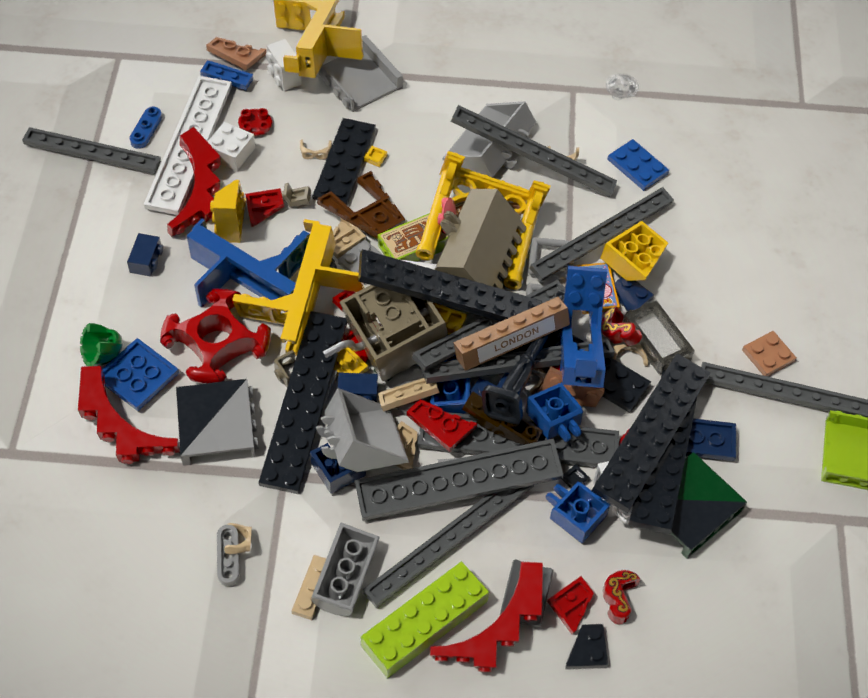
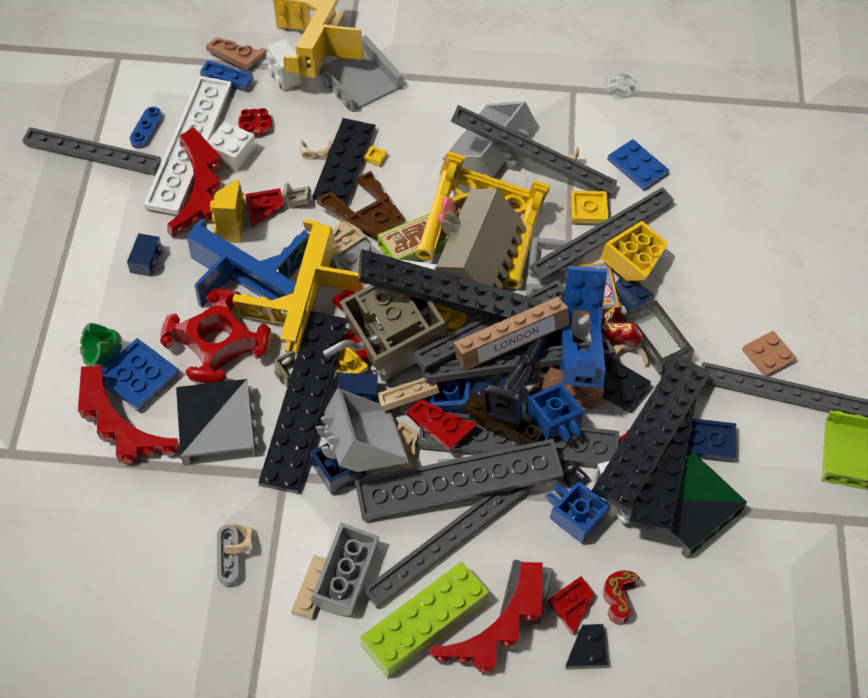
none -> yellow plate [570,190,608,224]

